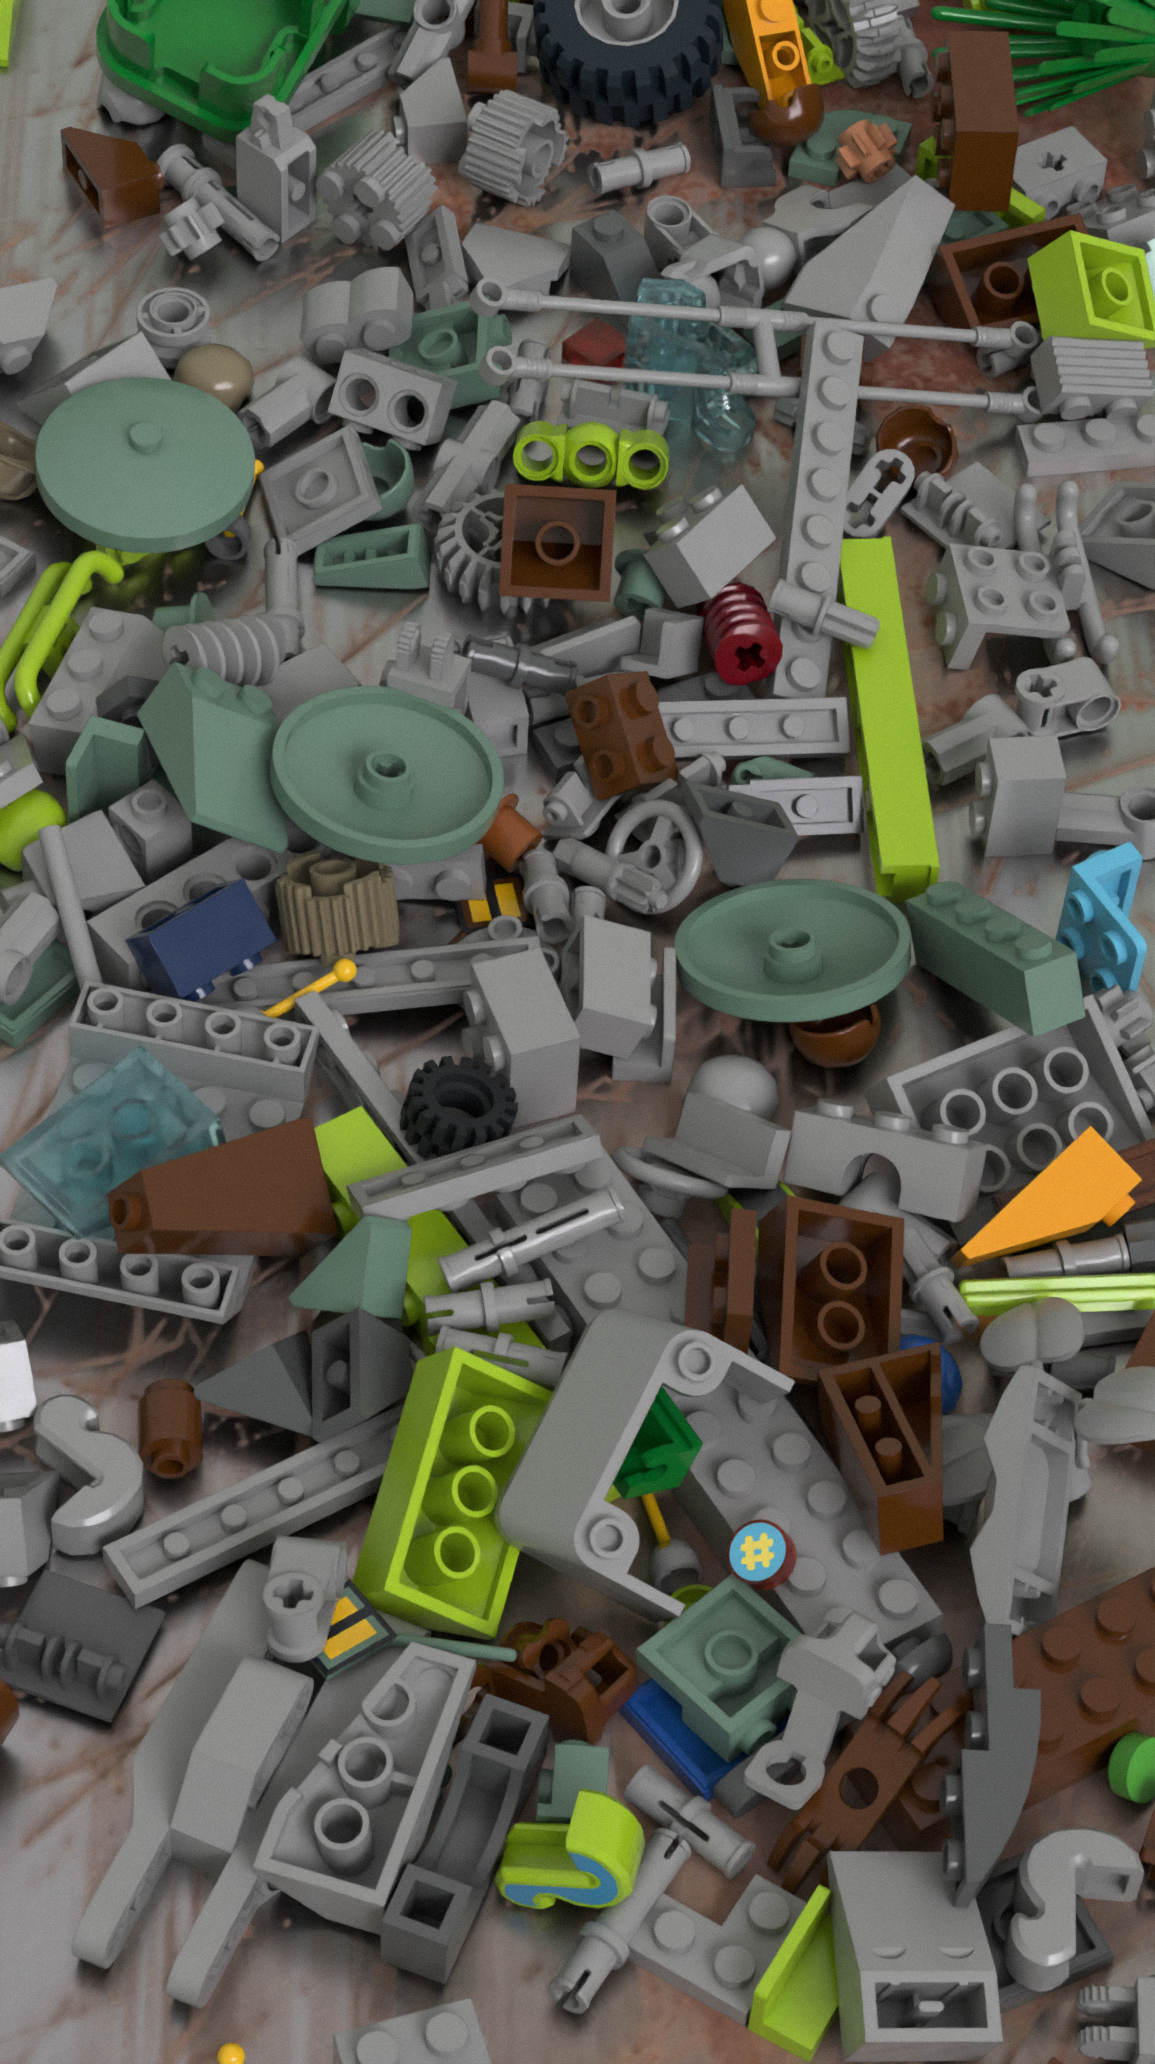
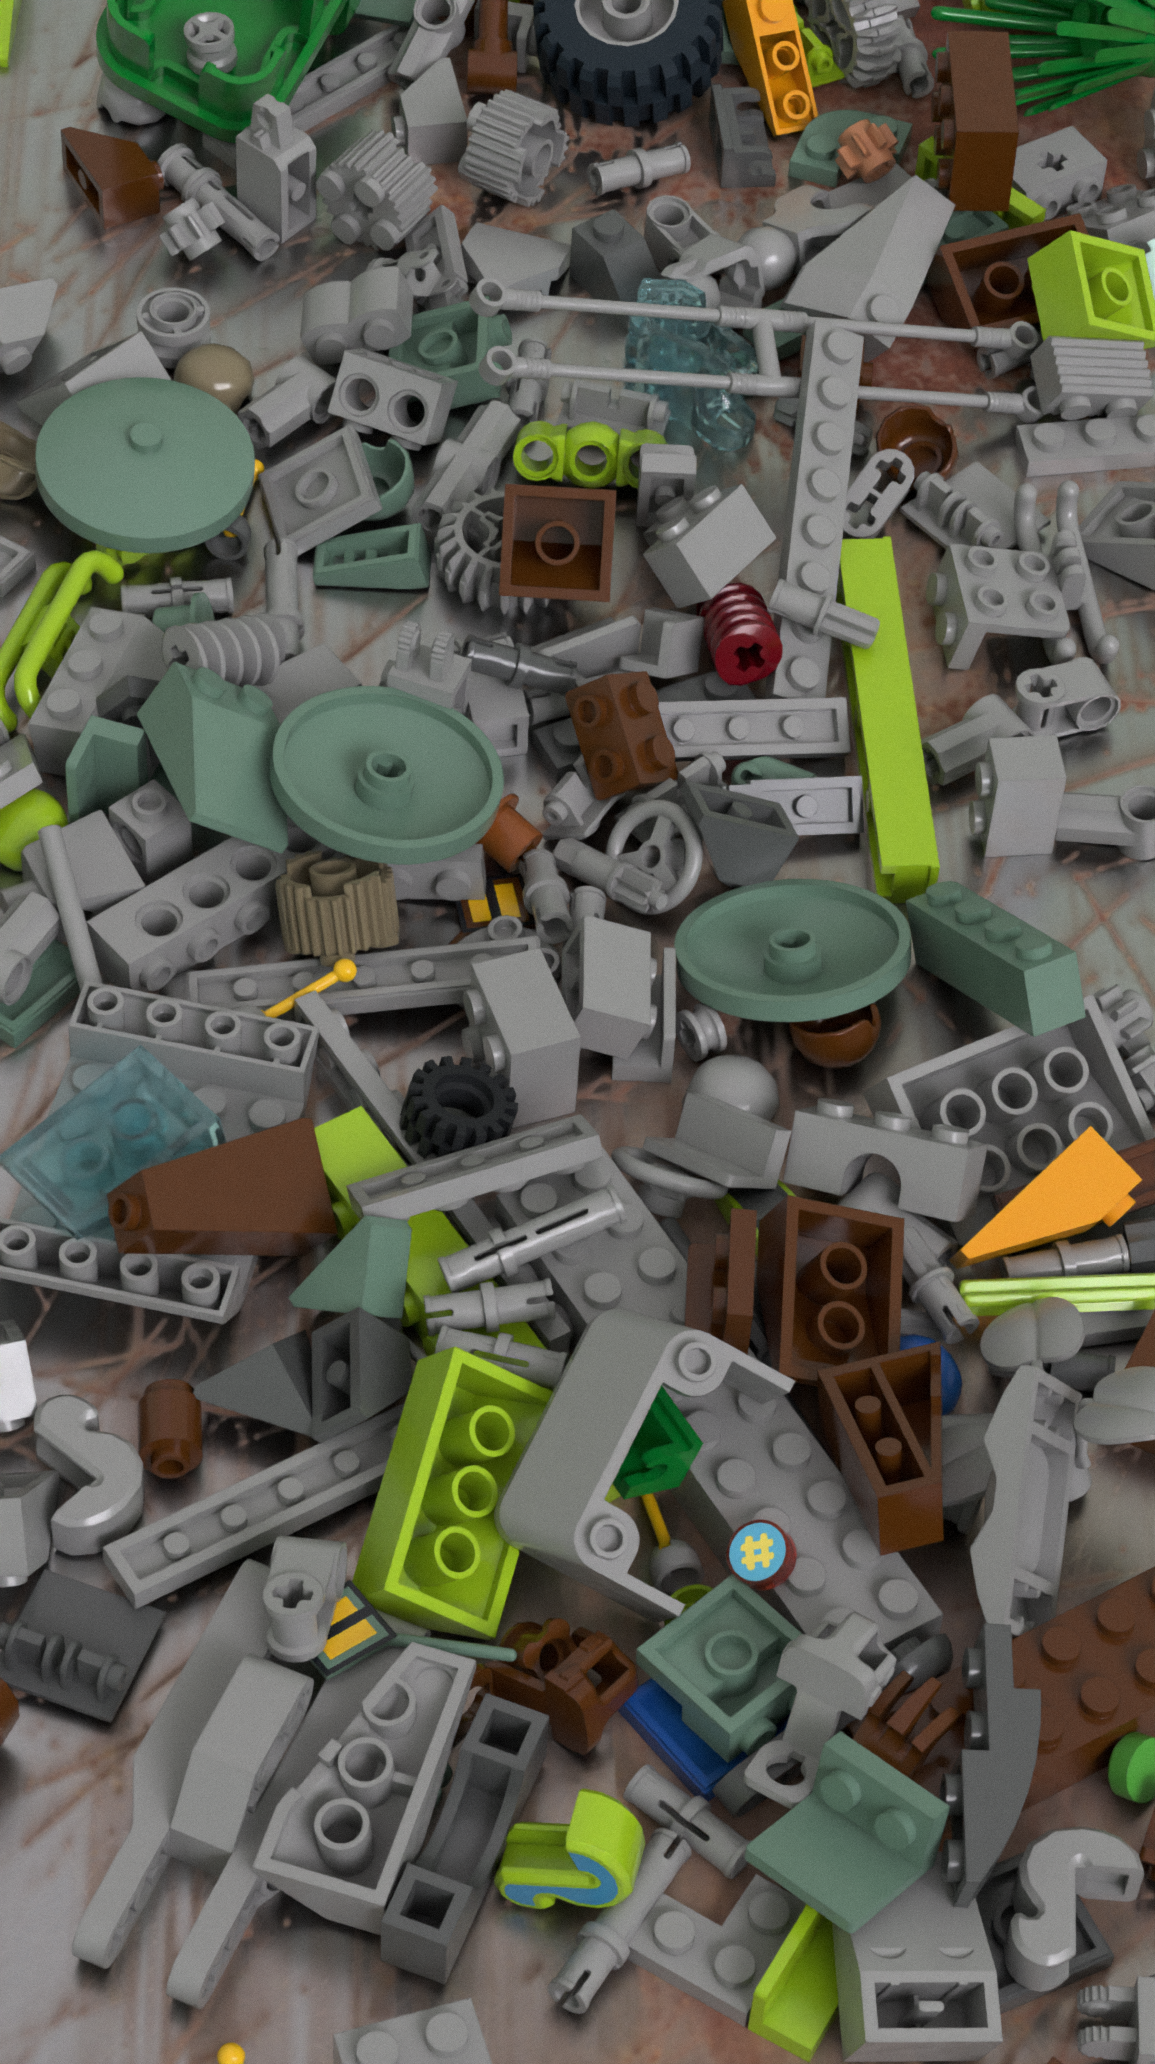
dark blue brick [125,878,277,1002] -> none
sand green brick [536,1740,610,1824] -> none
clear red tile [561,318,636,383] -> none
sand green piece [614,549,668,621] -> none
reddish brown hair [747,83,824,147] -> none
medium azure bracket [1056,841,1147,994] -> none
none -> light grey pin [120,577,234,618]
none -> light grey wheel [183,12,238,75]
none -> light grey piece [366,248,457,299]
none -> light grey slope [636,443,697,527]
none -> light grey bush [676,1002,727,1062]
none -> sand green bracket [744,1731,950,1933]

